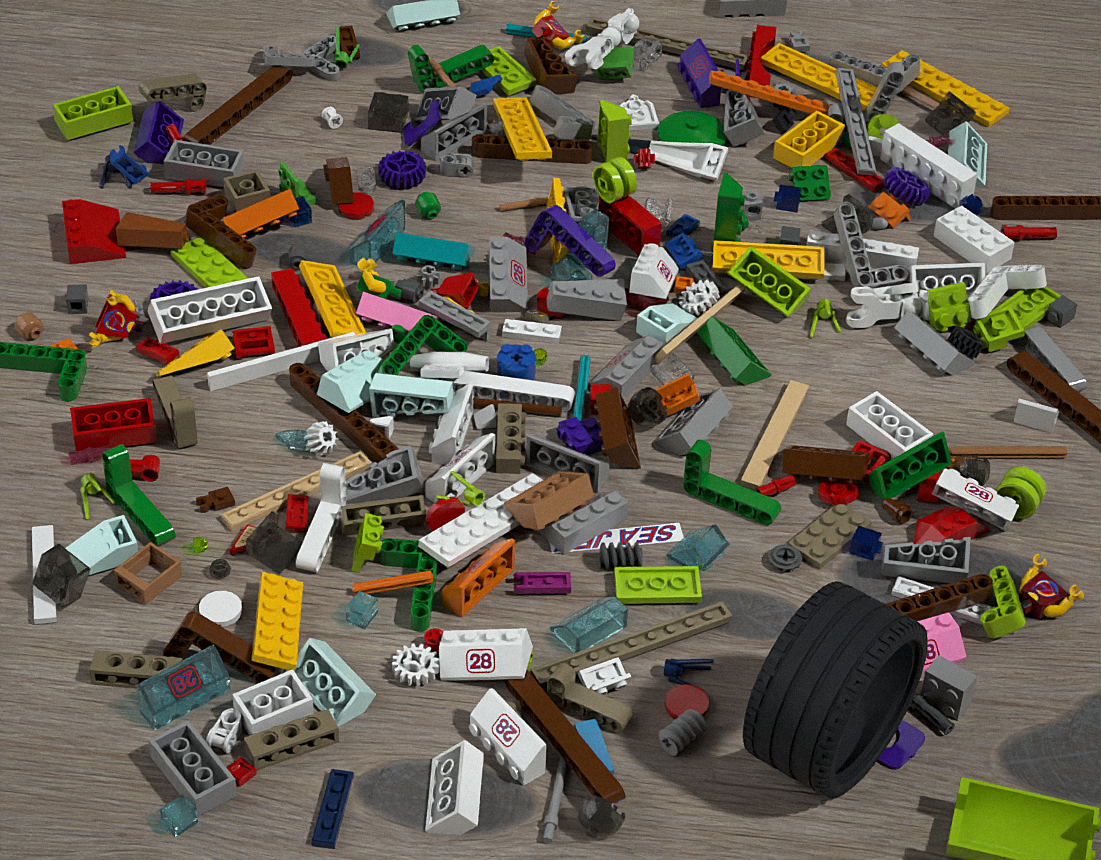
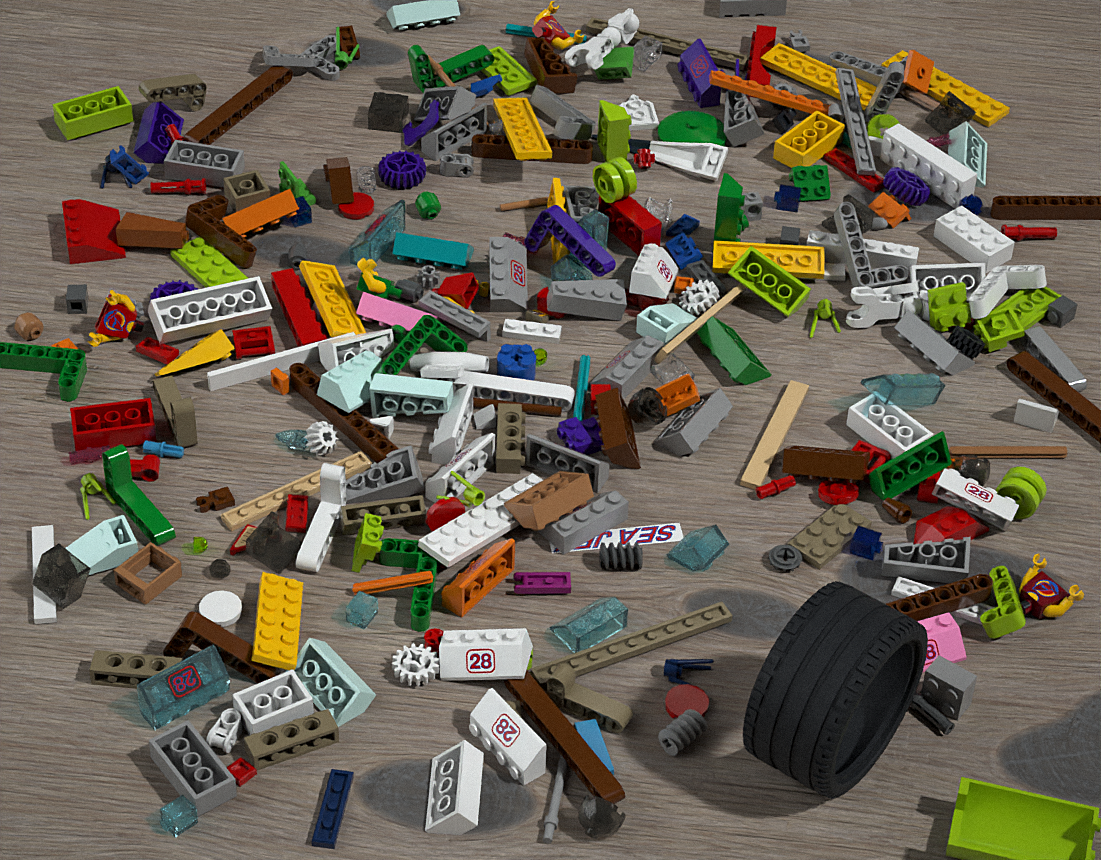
white bush [322,106,343,129] -> none
white bracket [578,657,631,695] -> none
lime plate [614,566,702,604] -> none
green beam [683,439,782,525] -> none
dark purple piece [877,720,925,770] -> none
none -> dark azure axle [143,440,184,458]
none -> orange plate [271,368,290,395]
none -> clear light blue slope [860,373,945,405]
none -> orange plate [902,50,934,94]

